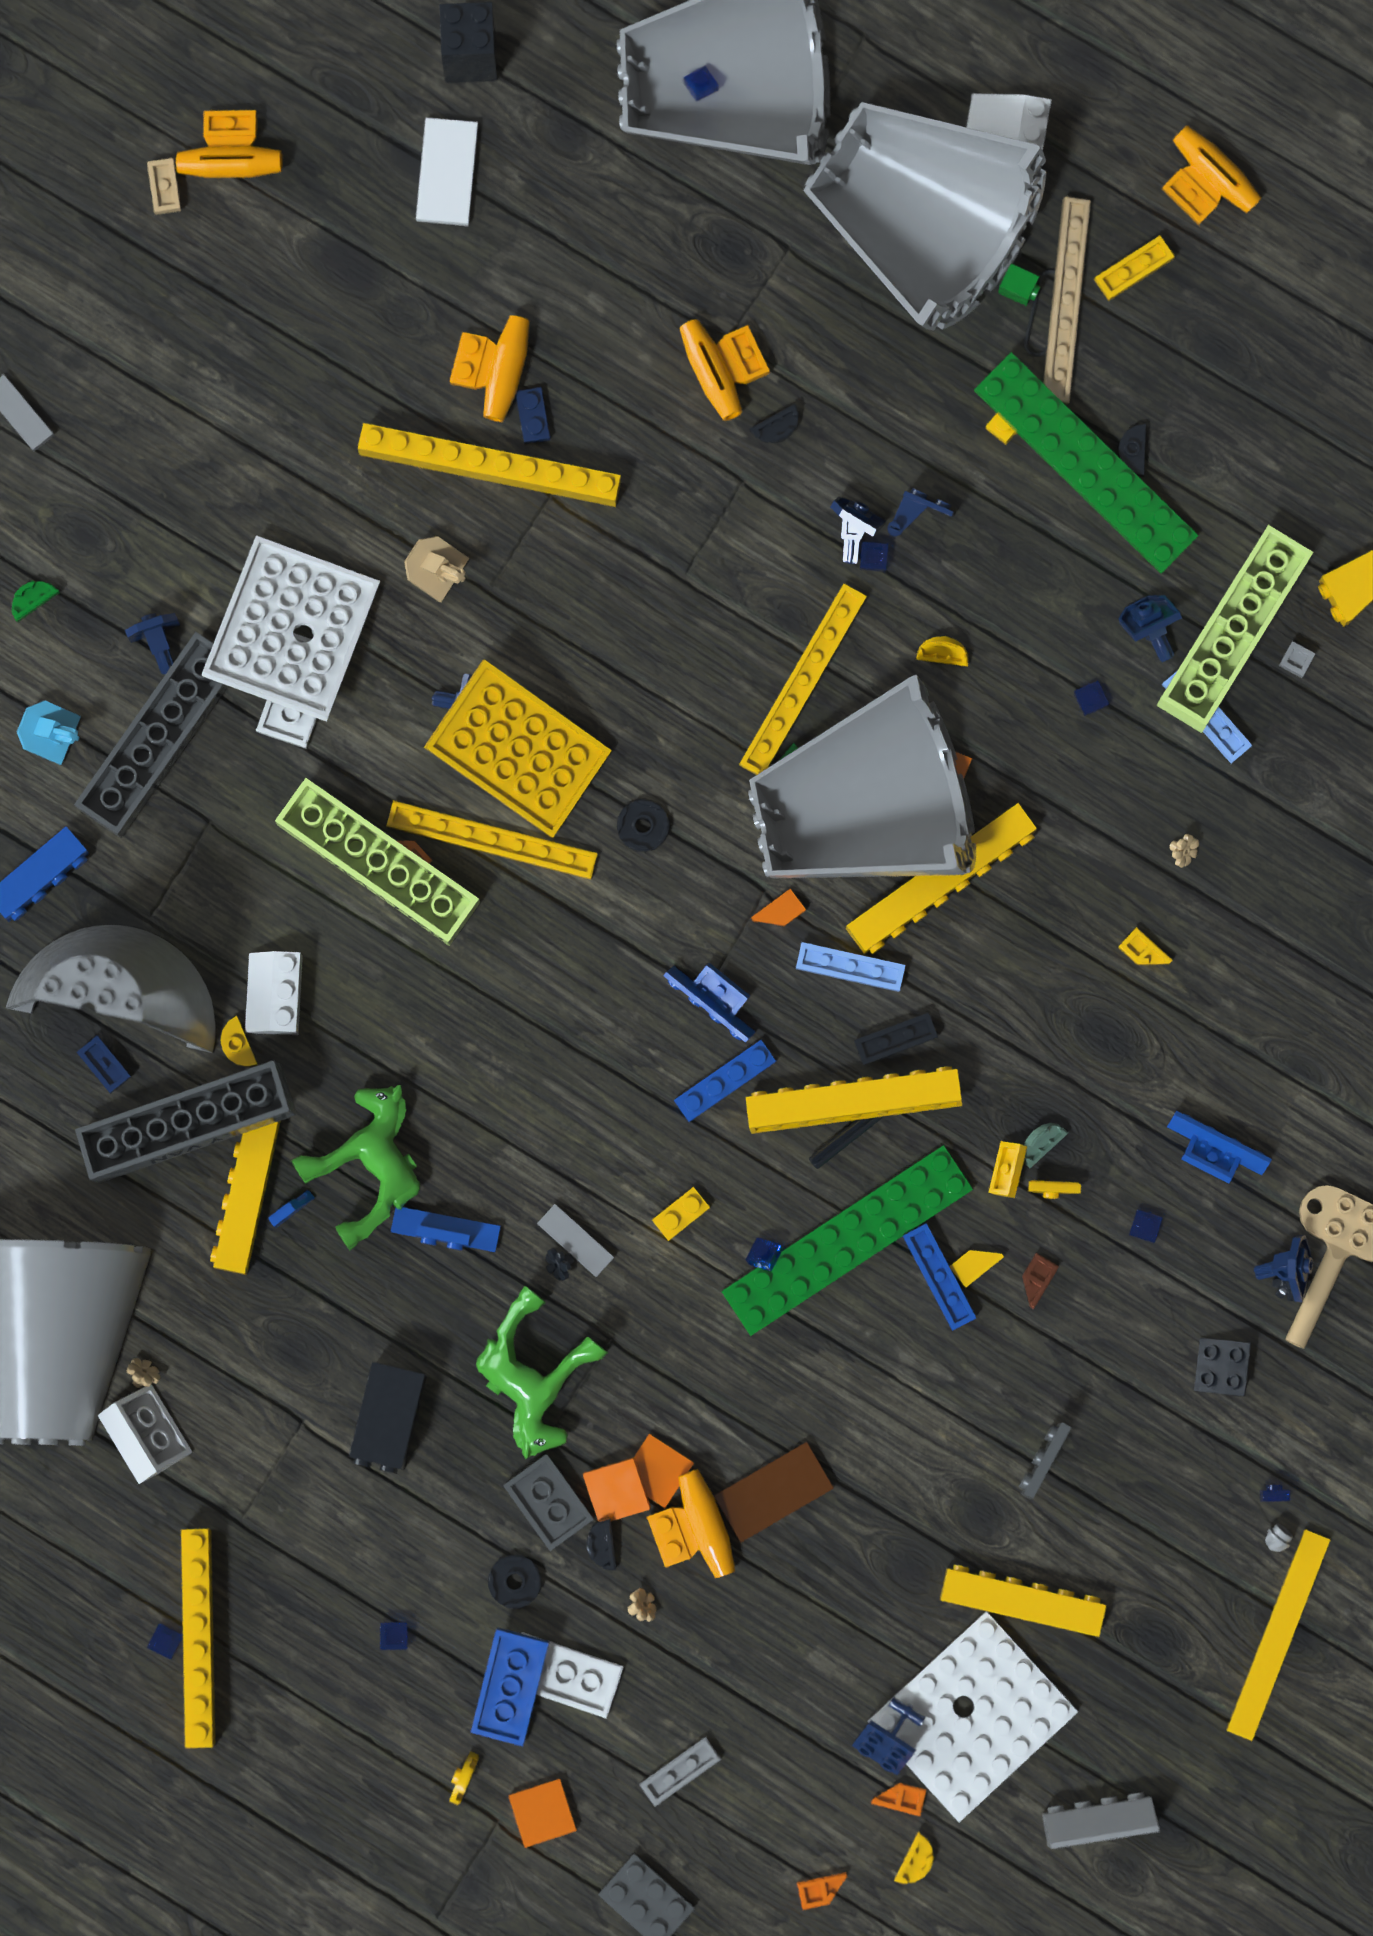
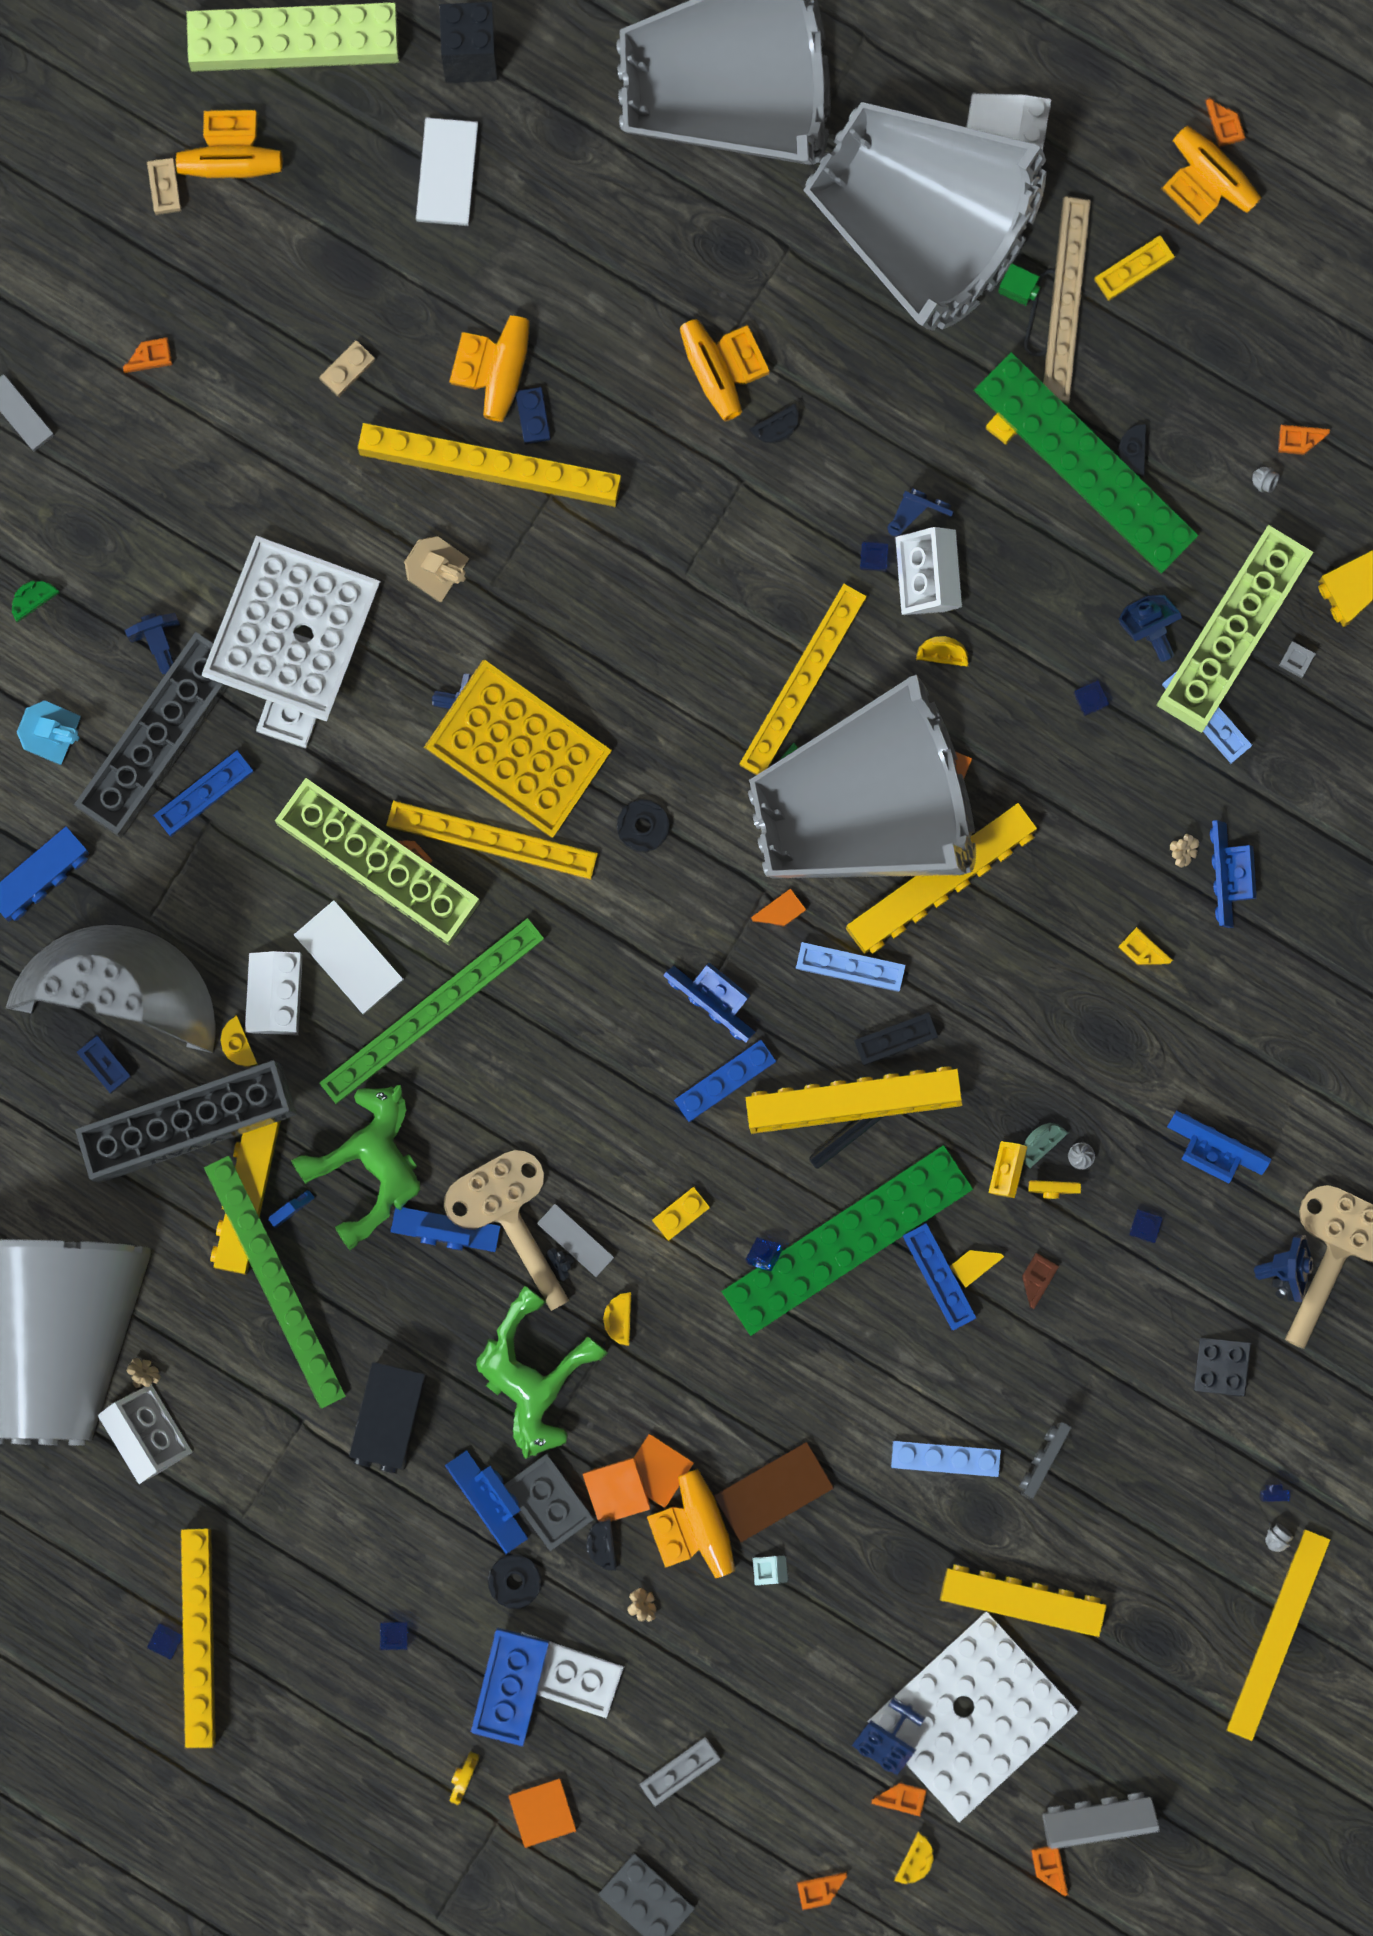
clear blue plate [683,66,719,102] -> none
piece [830,496,886,564] -> none
none -> orange tile [123,338,172,373]
none -> blue plate [154,751,254,837]
none -> yellowish green brick [187,3,399,71]
none -> bright green plate [204,1156,346,1408]
none -> white tile [294,900,403,1015]
none -> tan plate [319,341,375,397]
none -> bright green plate [320,918,544,1105]
none -> tan piece [444,1150,569,1311]
none -> blue bracket [445,1451,528,1554]
none -> yellow plate [603,1292,631,1346]
none -> light aqua slope [753,1556,788,1585]
none -> light blue plate [891,1441,1000,1477]
none -> white slope [896,527,962,615]
none -> orange tile [1031,1846,1068,1896]
none -> light grey plate [1068,1143,1095,1169]
none -> orange tile [1206,99,1245,147]
none -> blue bracket [1210,820,1257,928]
none -> light grey plate [1252,467,1279,493]
none -> orange tile [1278,425,1330,455]

